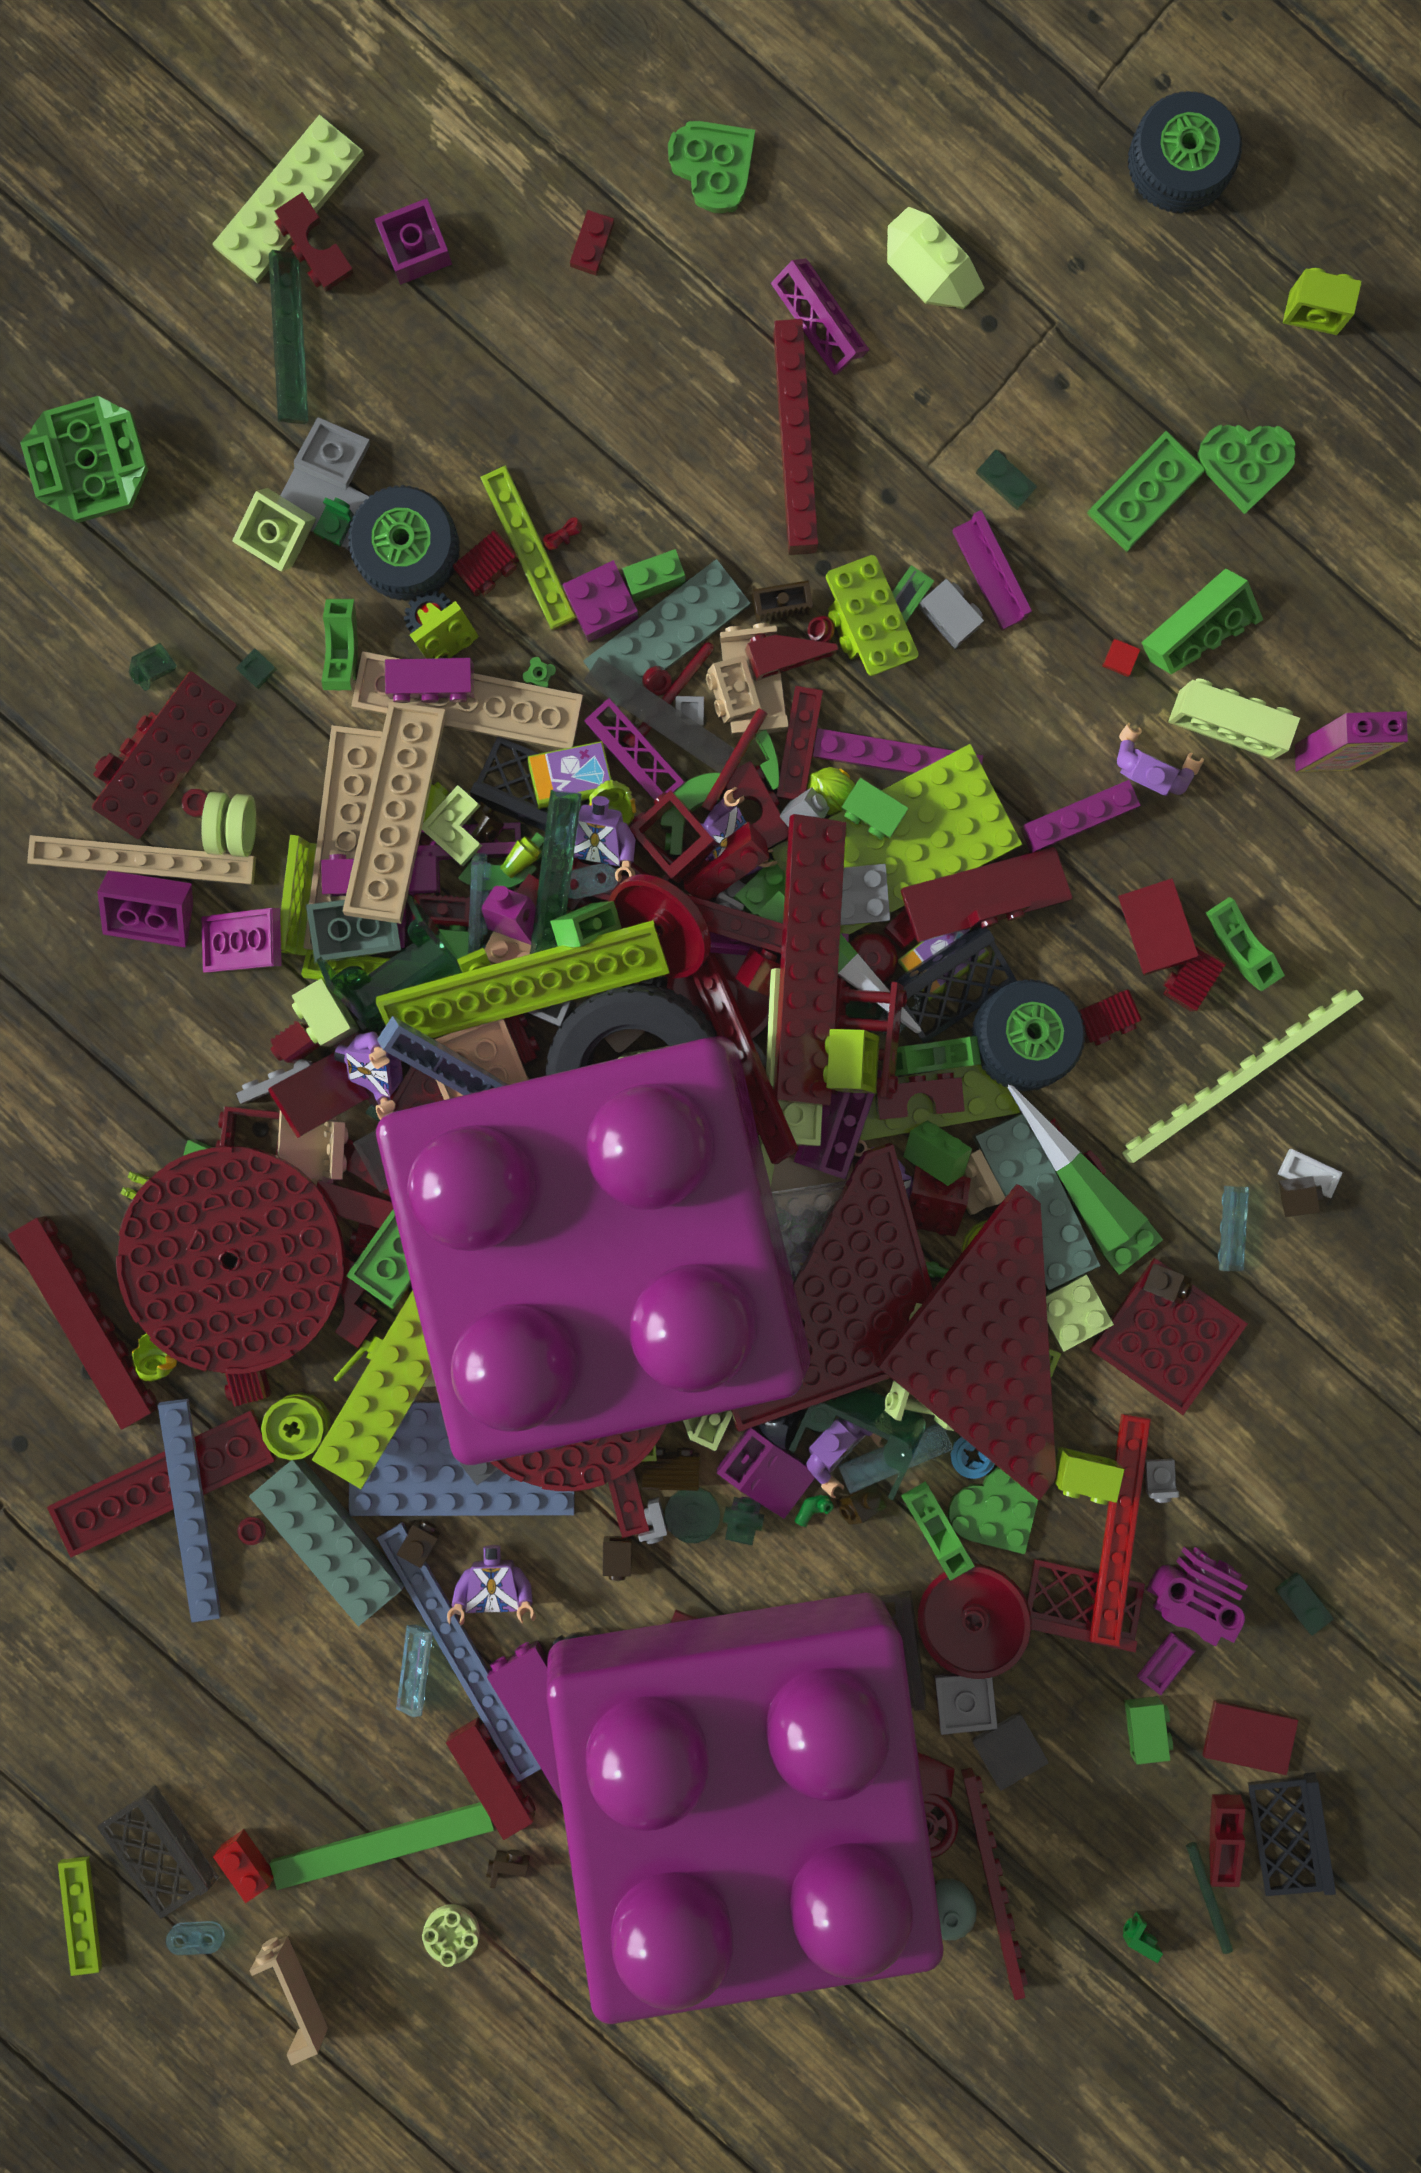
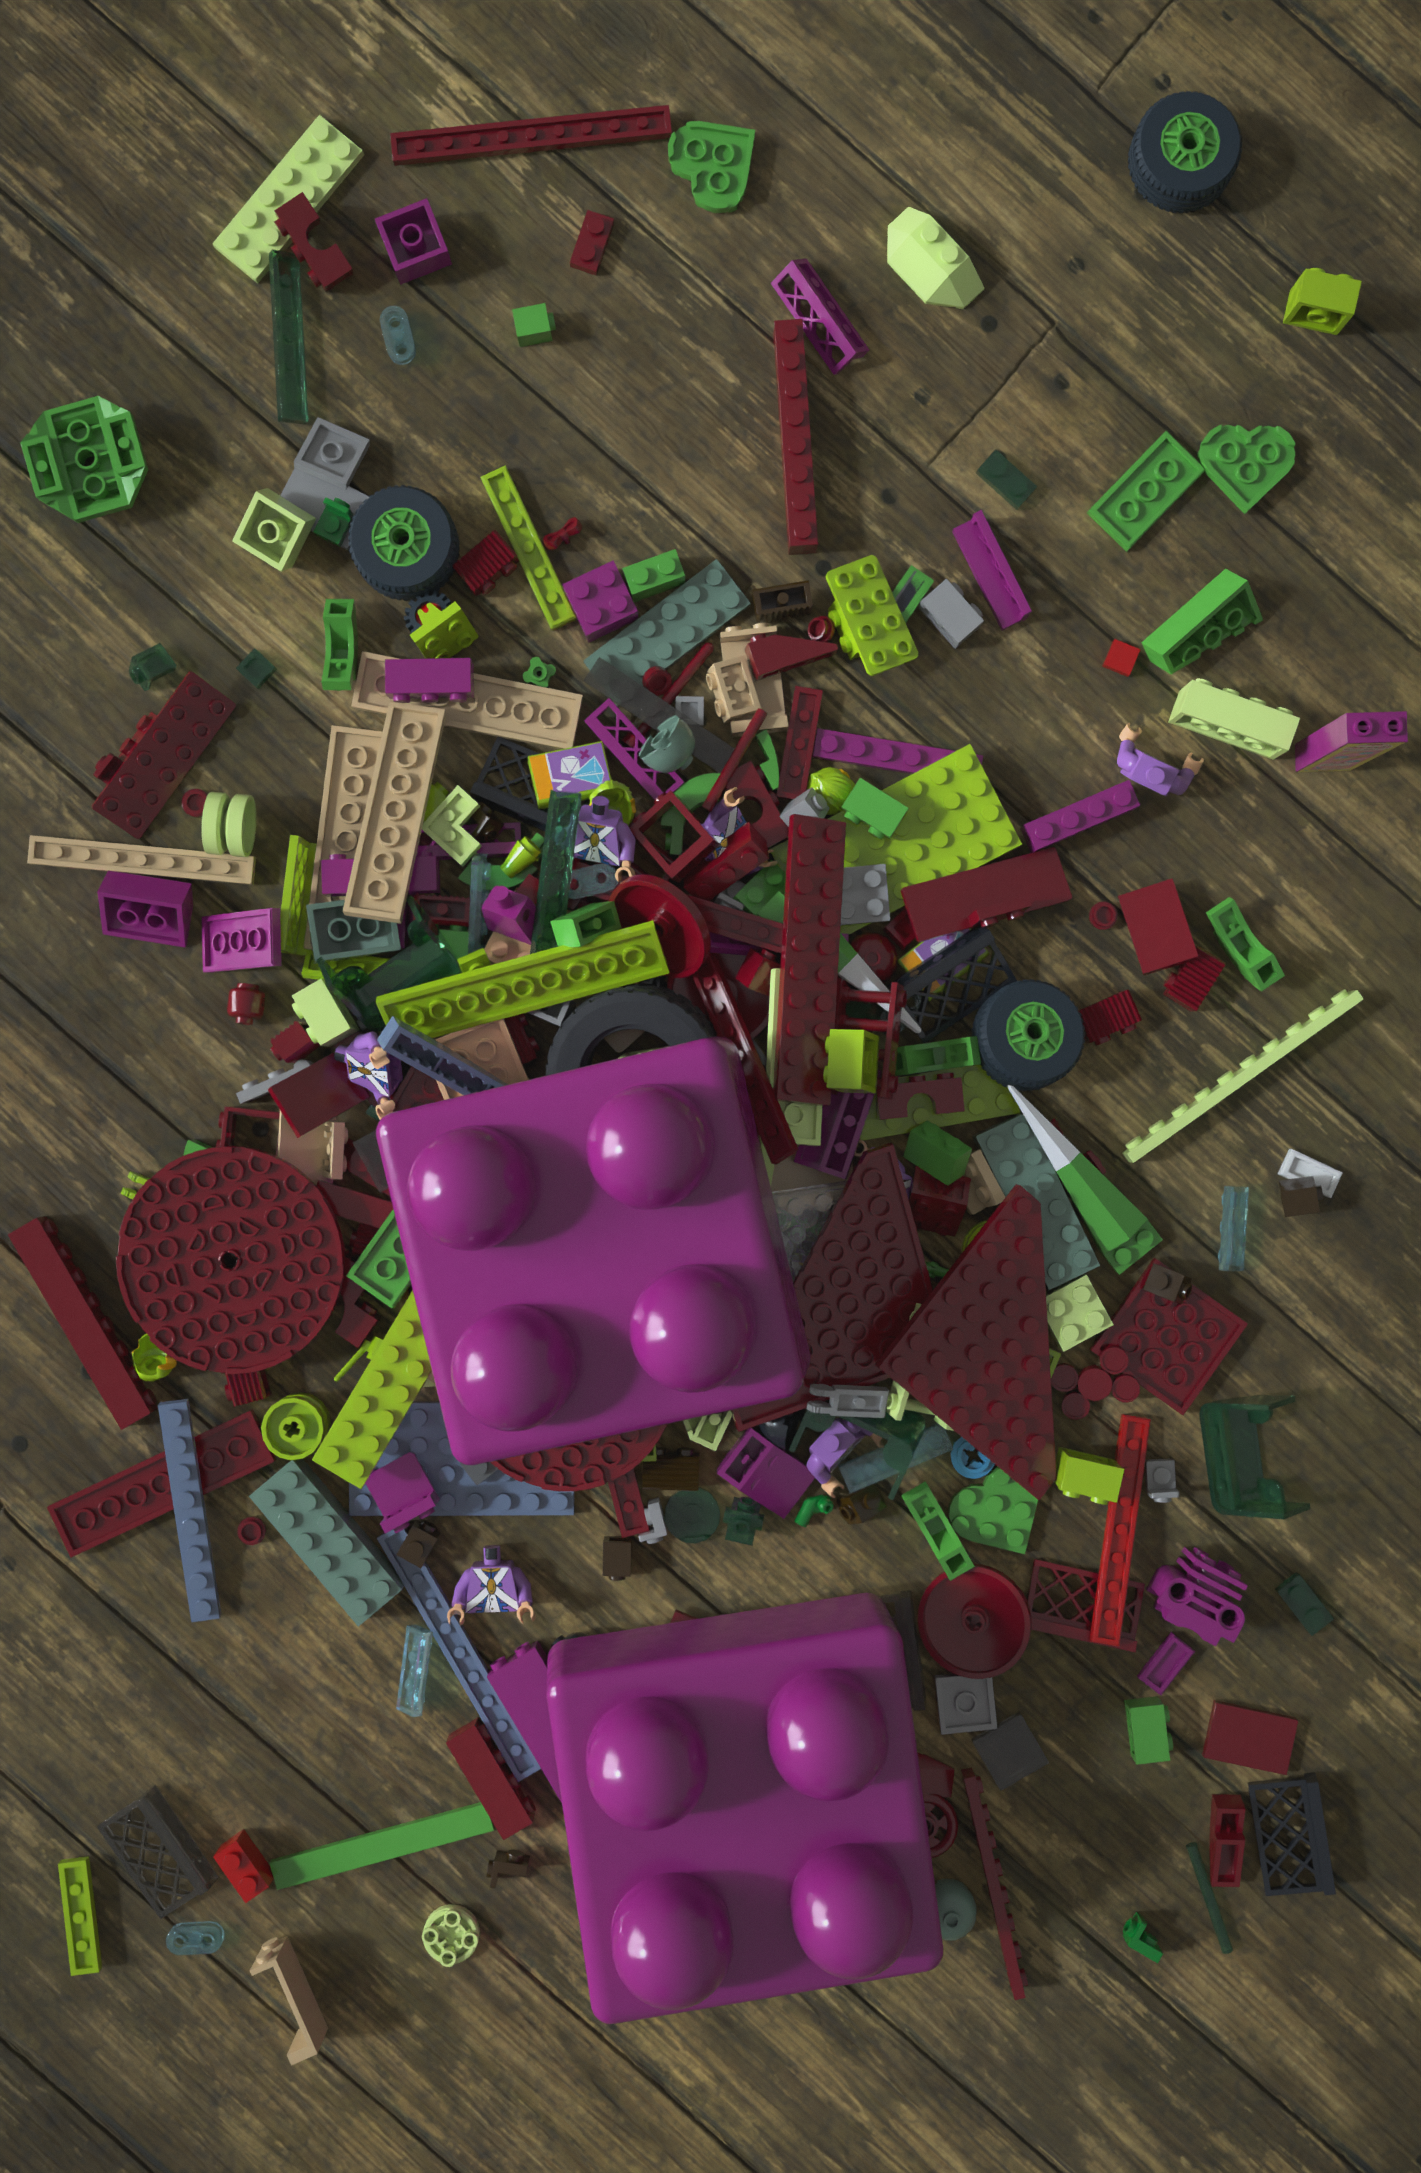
none -> dark red head [227,983,265,1025]
none -> magenta bracket [366,1452,440,1534]
none -> clear light blue plate [380,306,416,365]
none -> dark red plate [390,105,672,166]
none -> bright green brick [512,303,556,347]
none -> sand green cylinder [639,715,695,773]
none -> light grey hinge [807,1384,889,1418]
none -> dark red piece [1051,1346,1140,1420]
none -> dark red plate [1089,902,1118,930]
none -> clear green windscreen [1199,1395,1311,1520]

